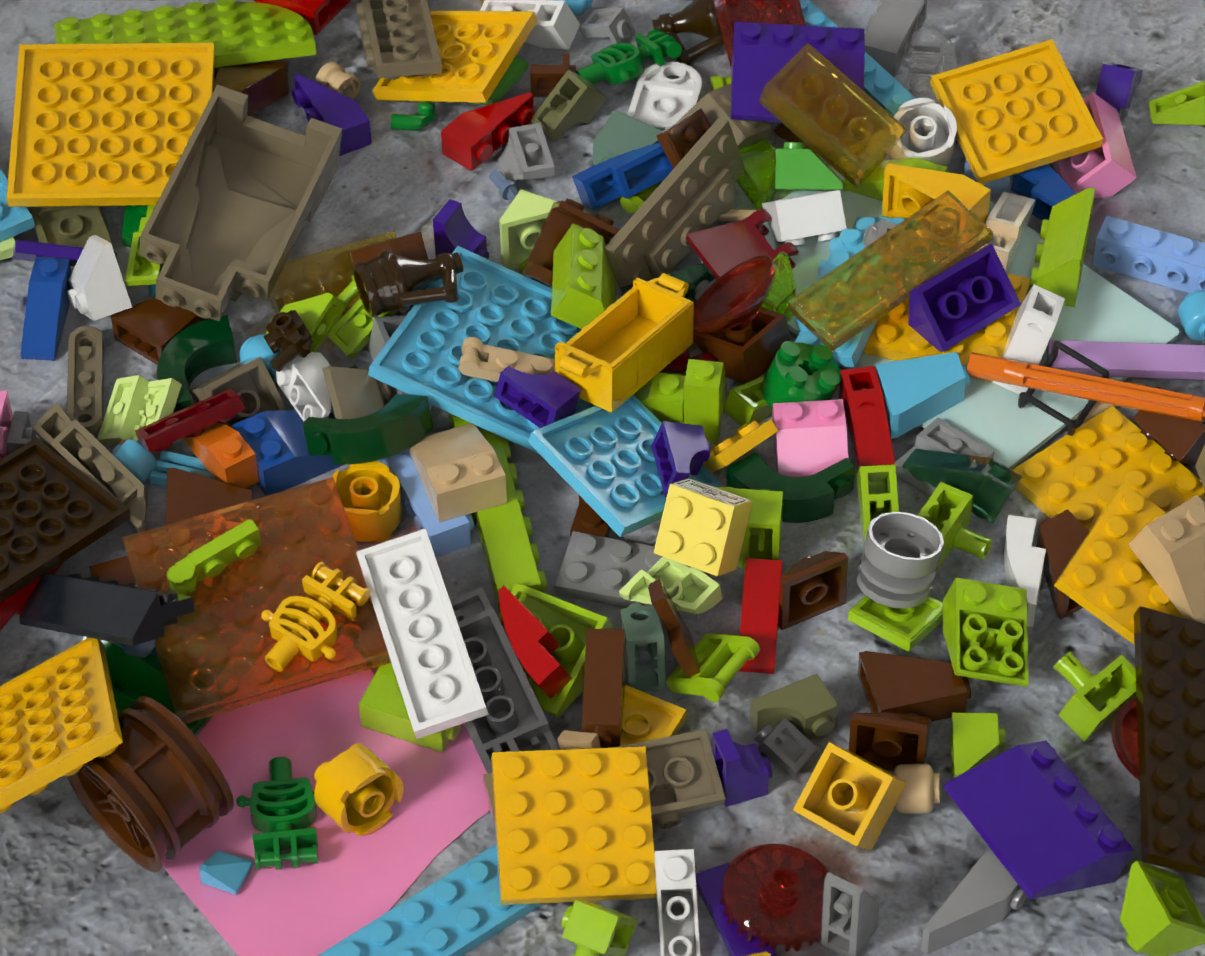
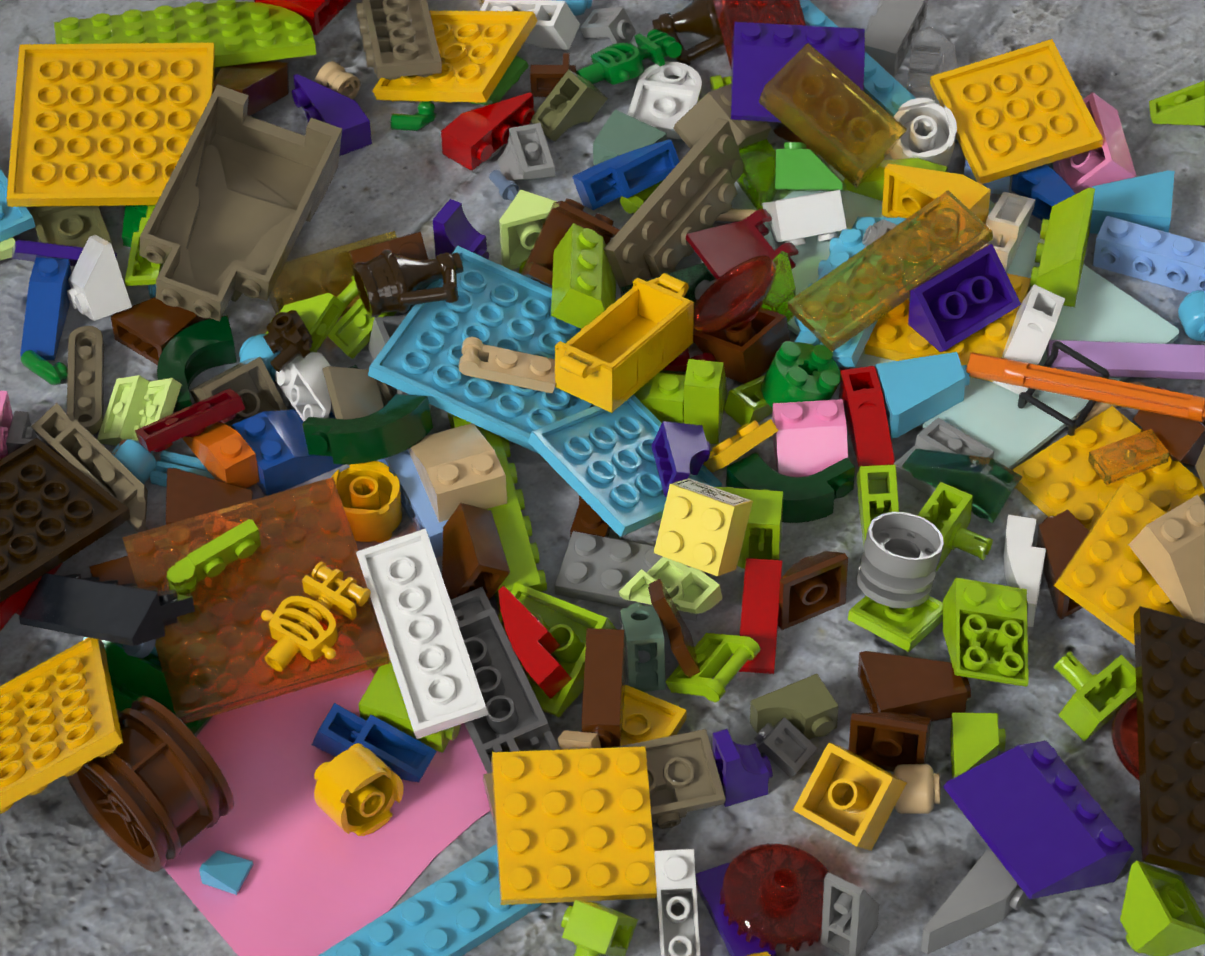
green torso [236,757,318,870] -> none
dark purple arch [494,366,581,428] -> none
reddish brown tile [656,108,711,169] -> none
dark purple arch [1096,62,1143,113] -> none
none -> green arm [21,350,68,385]
none -> blue slope [312,703,436,783]
none -> reddish brown slope [442,503,510,600]
none -> clear yellow plate [1088,429,1169,485]
none -> medium azure slope [1090,170,1175,234]

